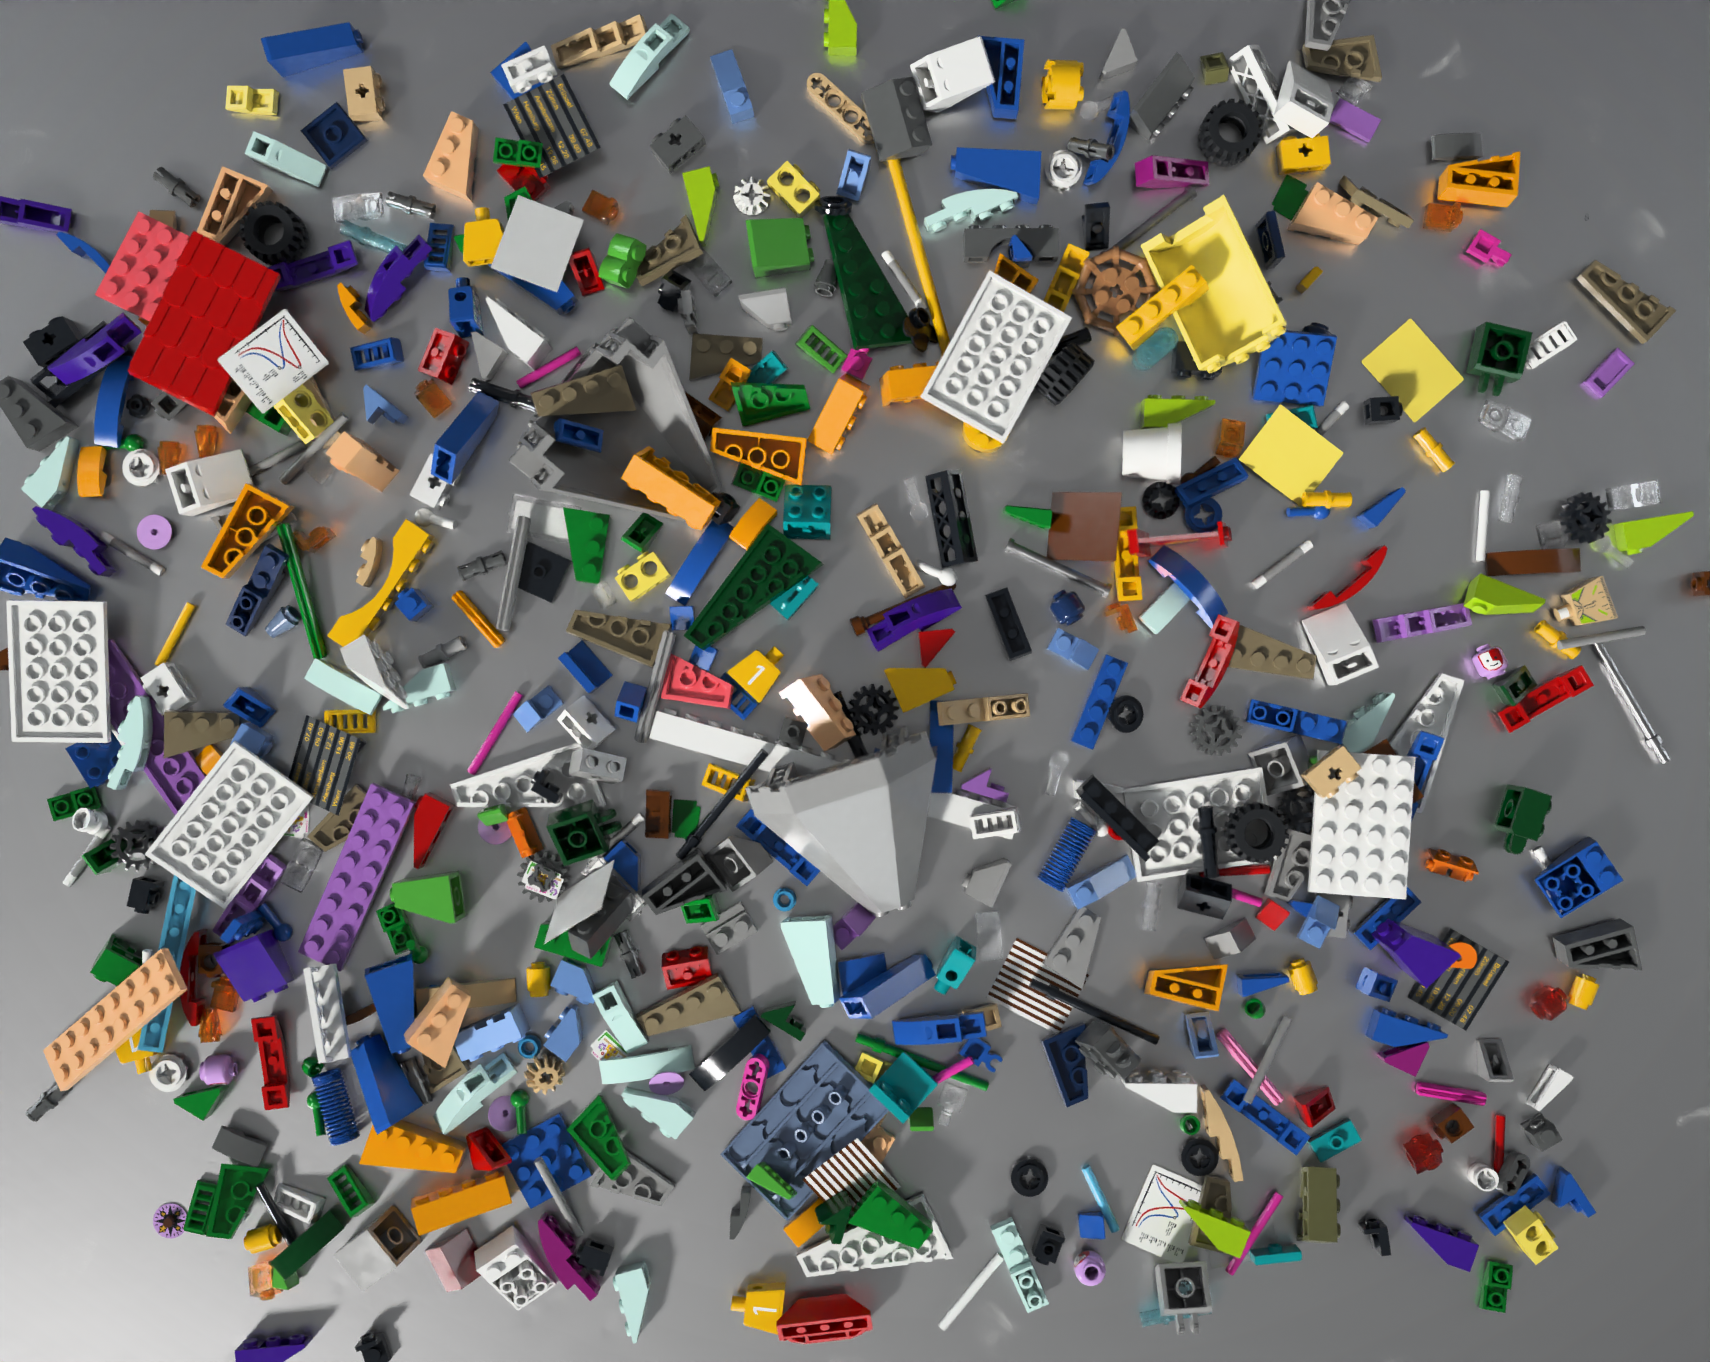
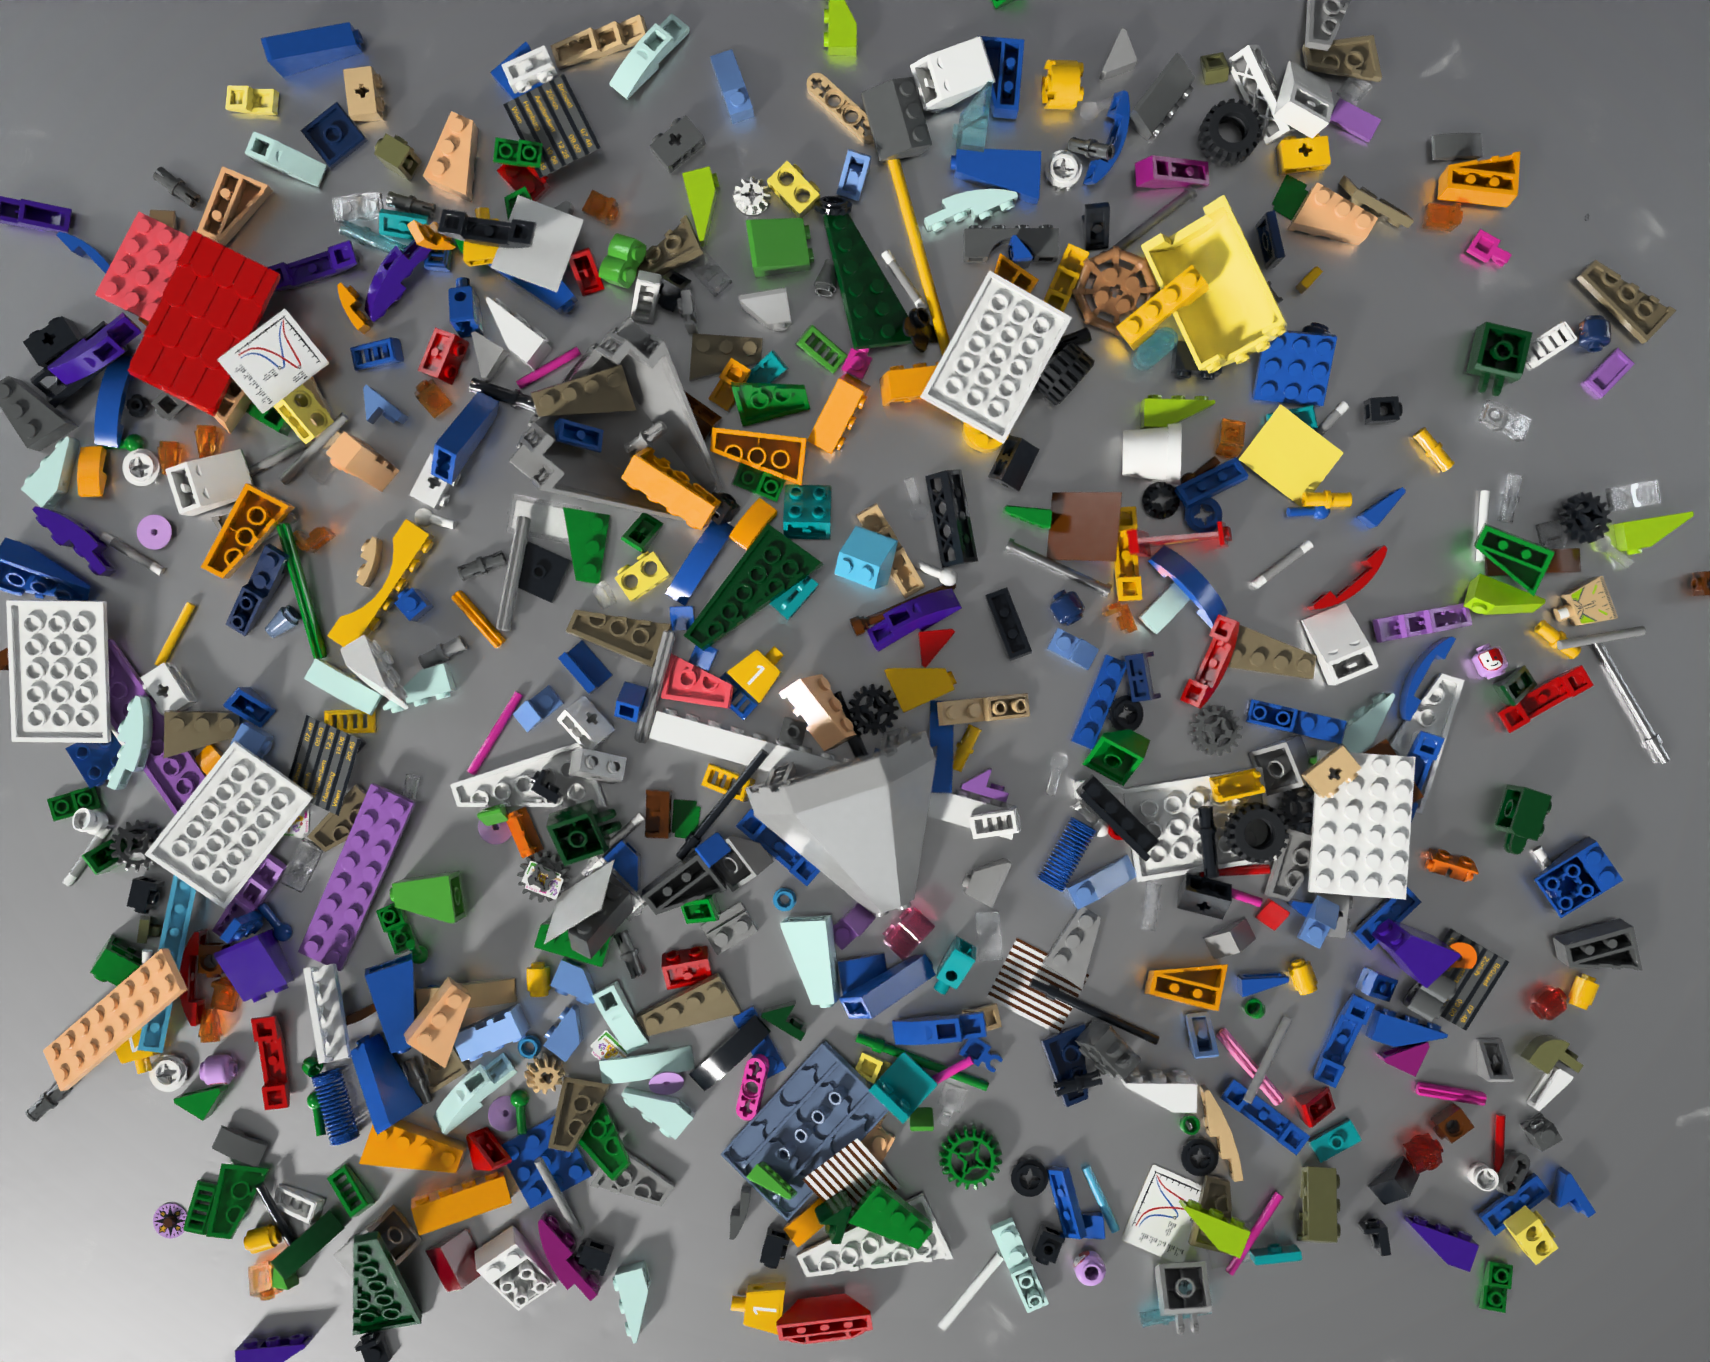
black tyre [240,201,307,265] -> none
red slope [414,792,455,869] -> none
light yellow sticker [1361,318,1464,422] -> none
none -> olive tile [137,915,162,944]
none -> dark green wing [353,1231,422,1335]
none -> olive brick [374,134,422,181]
none -> teal plate [379,209,428,240]
none -> light orange slope [407,220,456,250]
none -> black slope [438,209,537,248]
none -> dark tan wing [548,1077,611,1153]
none -> light grey axle [624,421,668,457]
none -> white slope [630,270,662,324]
none -> blue slope [695,832,731,868]
none -> black brick [760,1228,790,1269]
none -> medium azure slope [834,526,898,589]
none -> clear pink brick [882,906,935,960]
none -> green gear [939,1125,1002,1190]
none -> clear light blue slope [952,82,993,152]
none -> black hinge [988,435,1040,491]
none -> blue plate [1047,1166,1087,1239]
none -> black pin [1053,1070,1103,1097]
none -> green slope [1083,729,1150,786]
none -> dark blue hinge [1125,651,1161,702]
none -> yellow hinge [1209,768,1266,802]
none -> blue slope [1313,994,1376,1088]
none -> black slope [1368,1156,1420,1205]
none -> blue slope [1399,636,1456,721]
none -> dark grey brick [1403,973,1457,1022]
none -> green wedge [1474,523,1555,596]
none -> olive brick [1520,1035,1584,1074]
none -> dark blue head [1578,315,1611,352]

